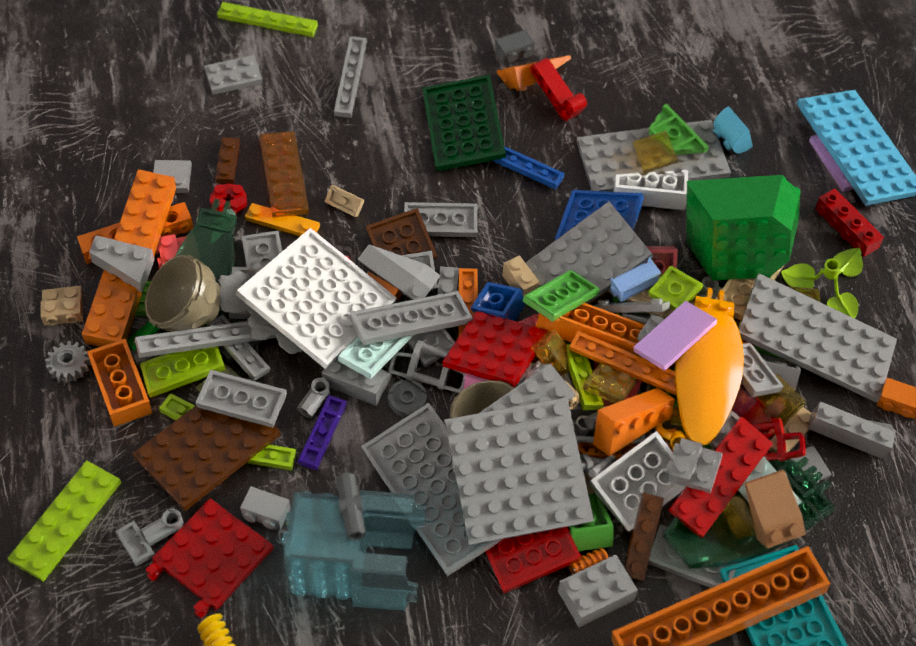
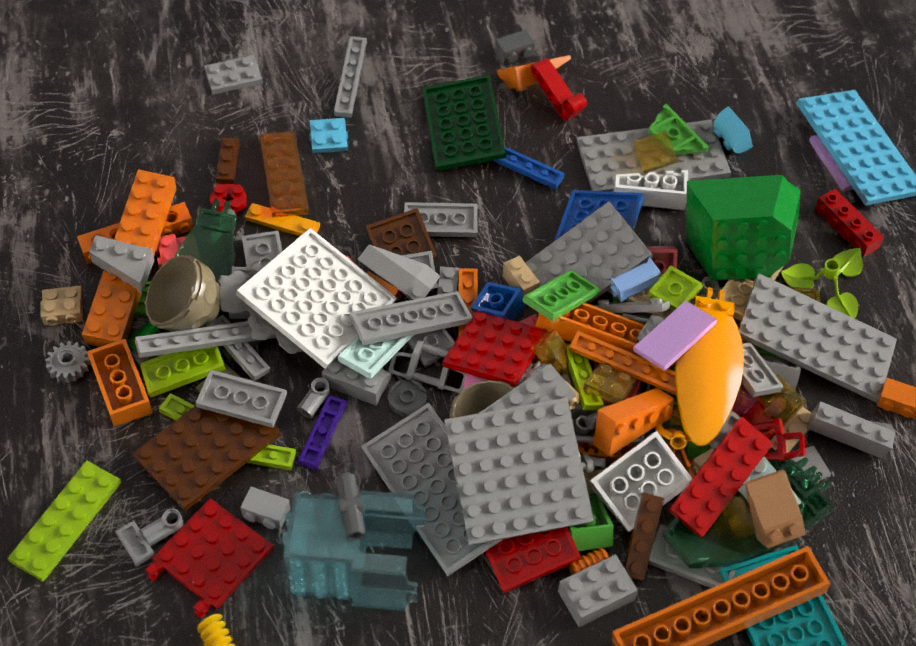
light grey plate [153,160,192,193] -> none
lime plate [217,2,318,37] -> none
tan plate [325,185,364,217] -> none
light grey piece [589,455,616,478] -> none
light grey plate [666,438,722,493] -> none
none -> medium azure plate [309,118,348,153]

